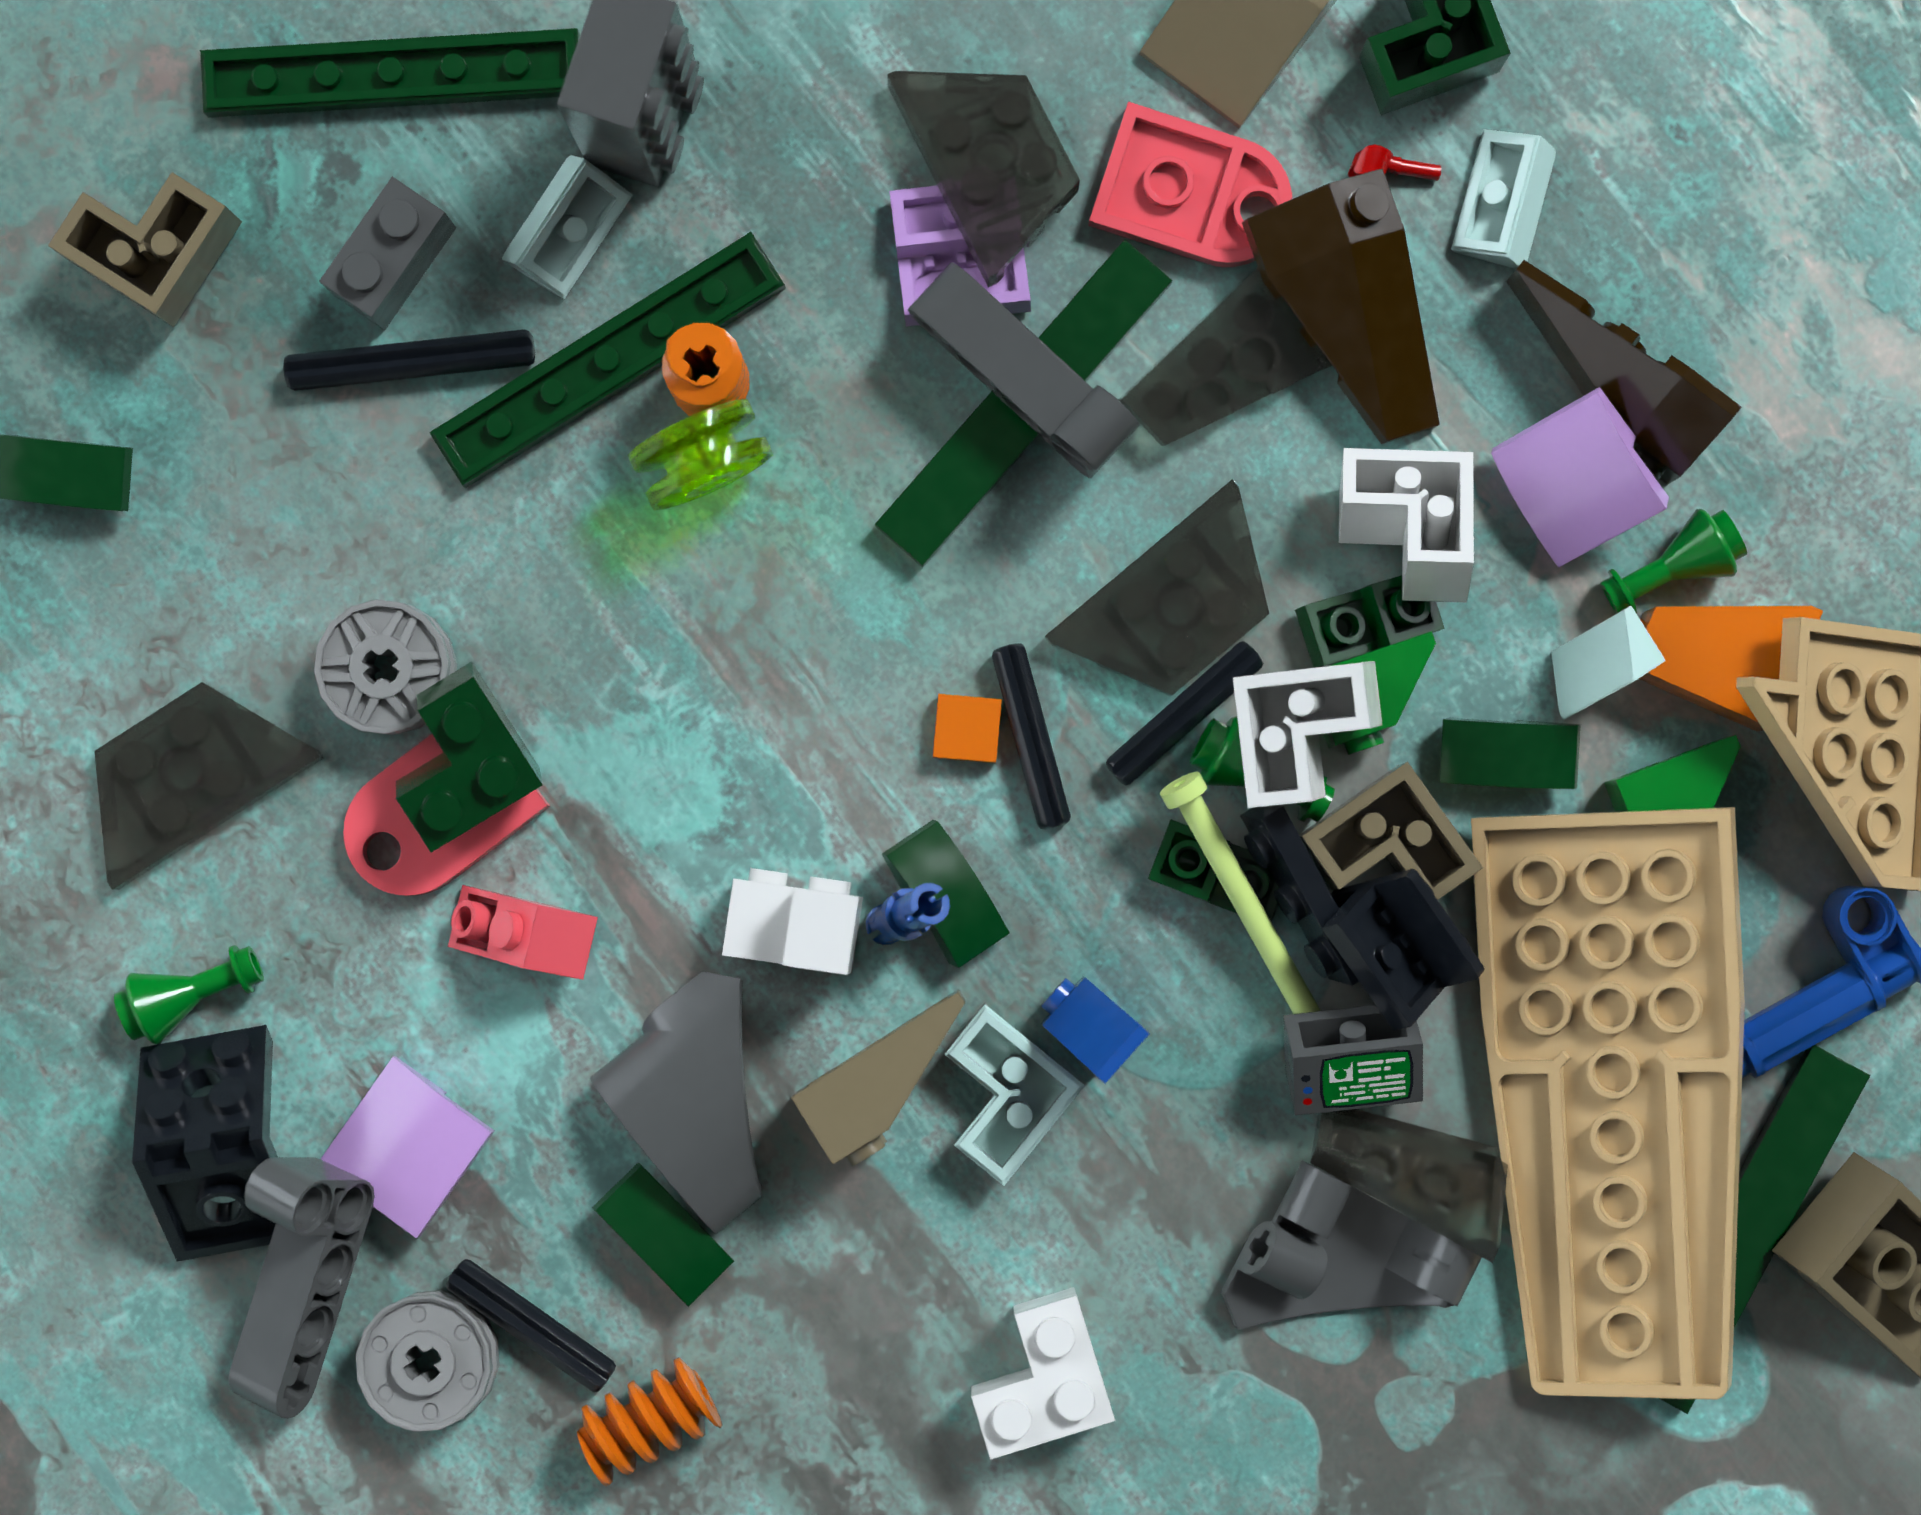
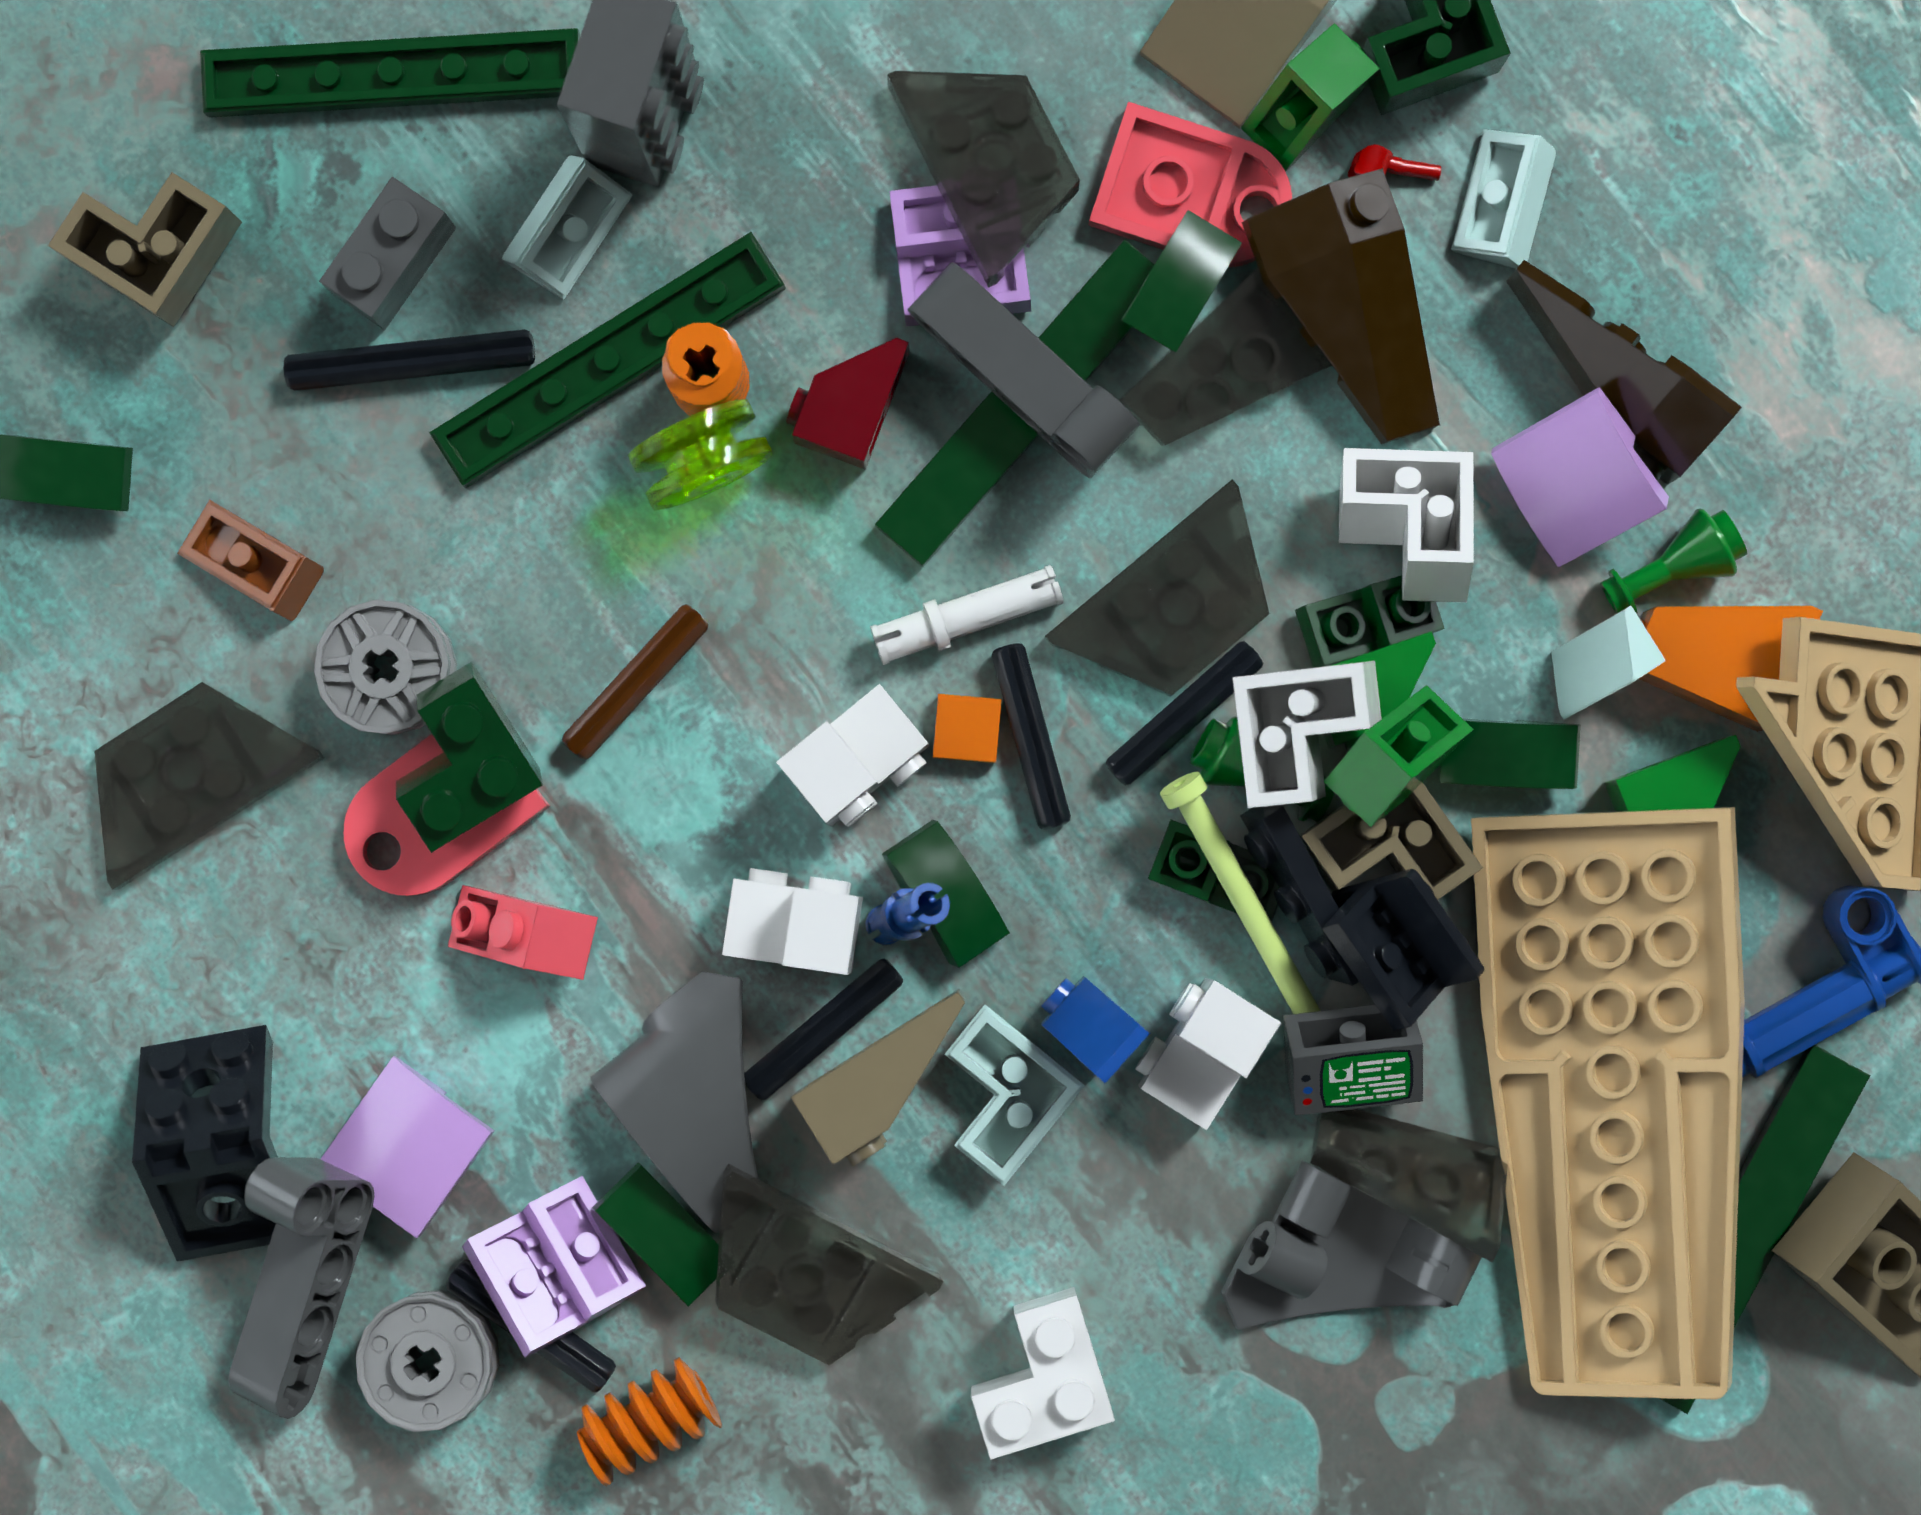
green piece [114,945,264,1045] -> none
none -> dark orange slope [177,499,324,621]
none -> lavender slope [462,1176,646,1358]
none -> reddish brown axle [562,604,709,760]
none -> clear smoke wing [715,1164,944,1365]
none -> black axle [744,958,903,1101]
none -> white brick [776,684,929,827]
none -> dark red slope [786,338,910,470]
none -> white pin [870,565,1064,665]
none -> dark green slope [1121,210,1242,353]
none -> white brick [1135,978,1281,1130]
none -> green slope [1241,23,1380,172]
none -> green slope [1324,685,1474,827]

